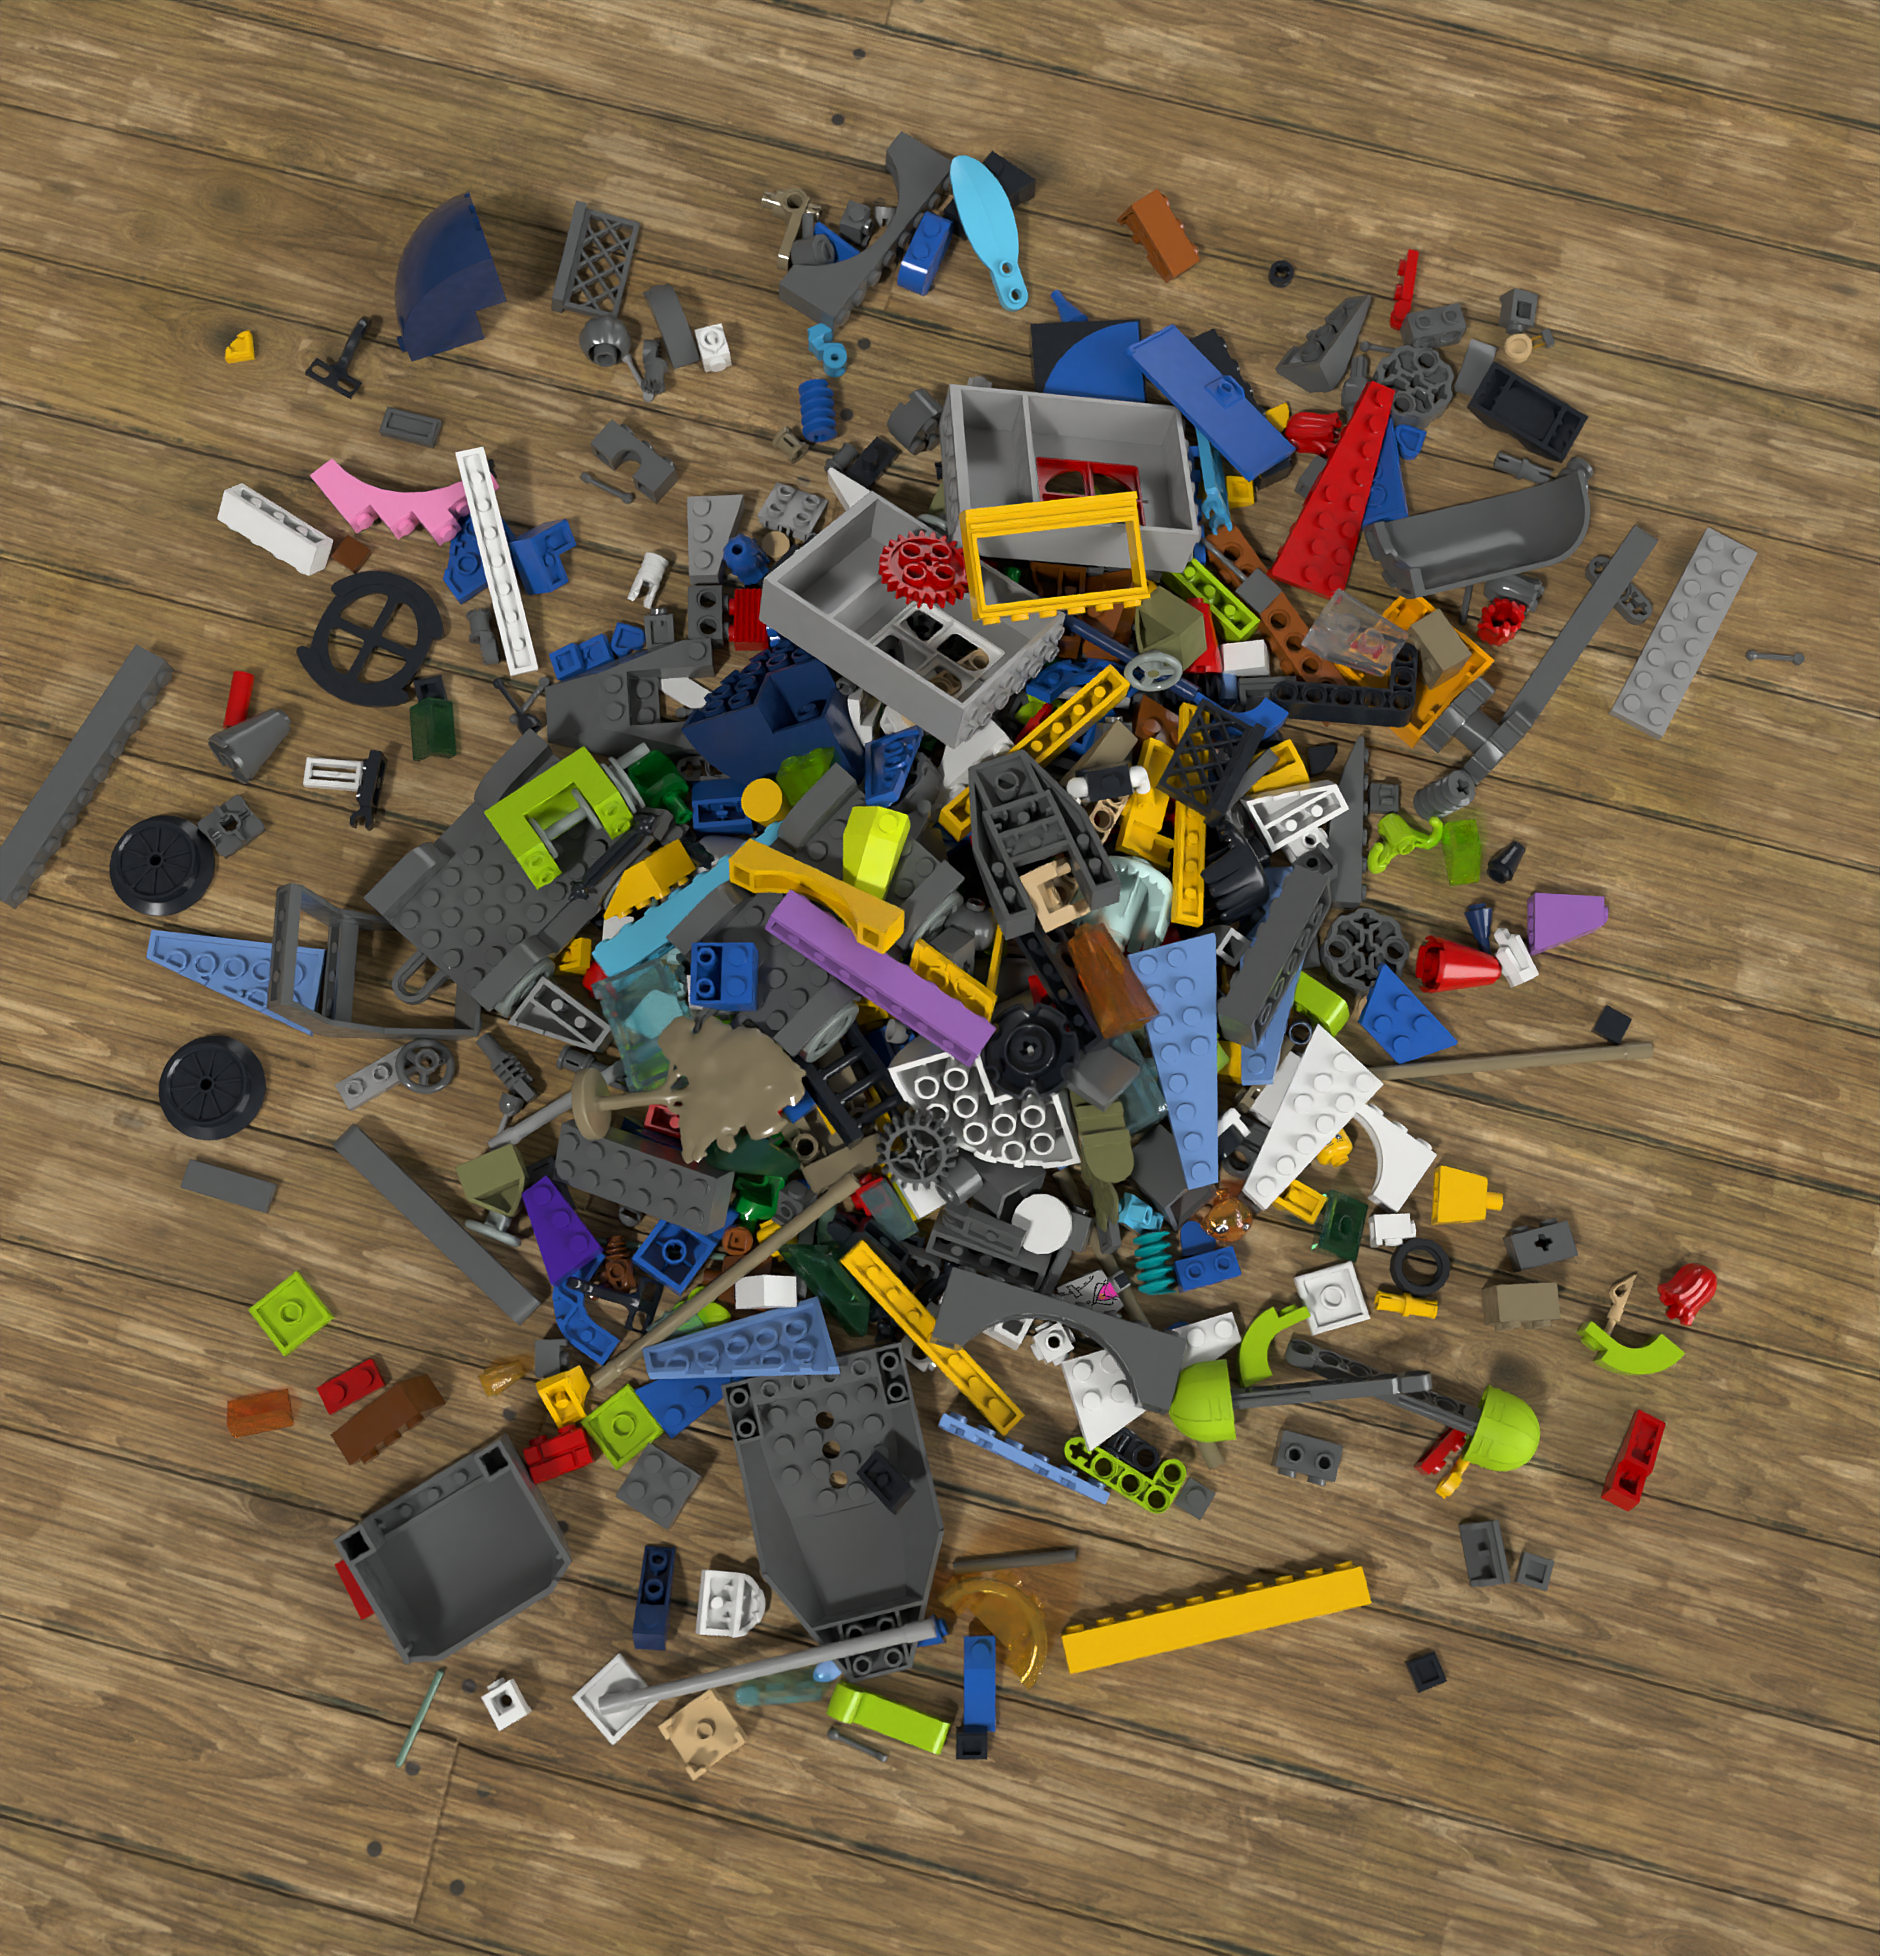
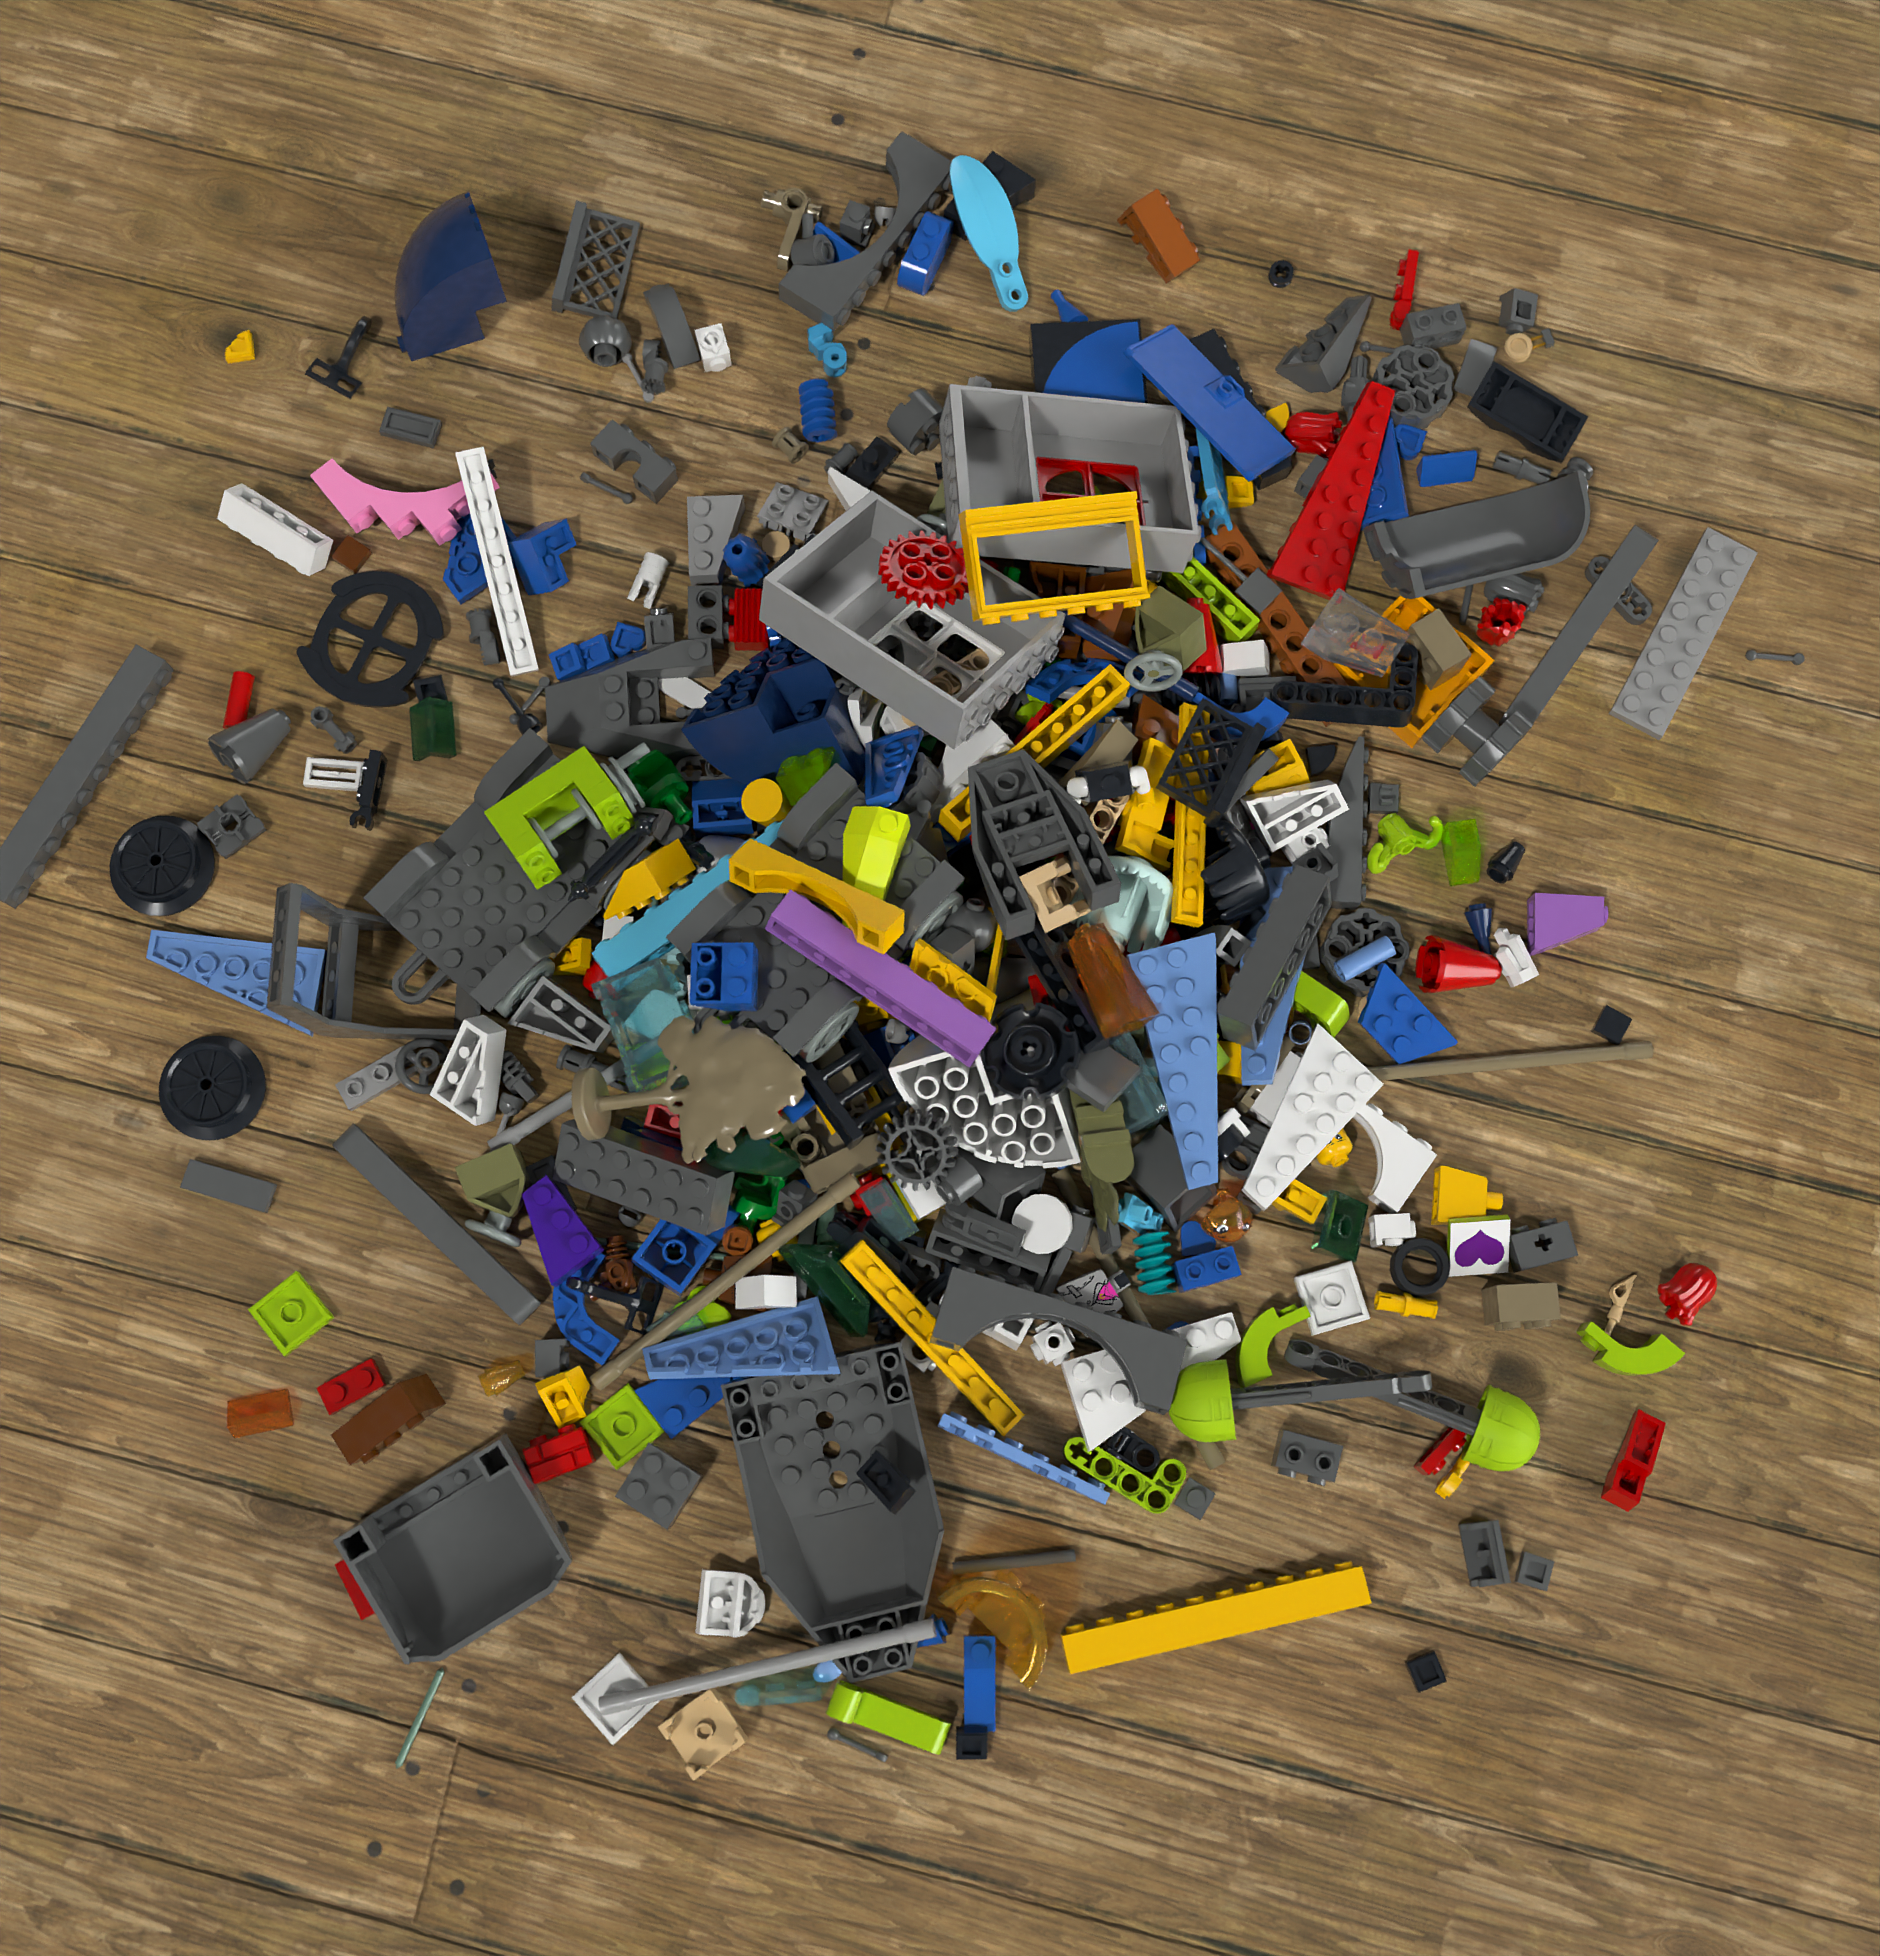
white brick [481,1677,532,1731] -> none
dark blue slope [632,1546,676,1651] -> none
dark grey piece [1413,770,1475,822] -> none
none -> dark grey bar [311,706,357,754]
none -> white wedge [430,1015,507,1126]
none -> medium blue piece [1334,936,1396,982]
none -> blue slope [1416,450,1477,487]
none -> tile [1447,1215,1510,1277]

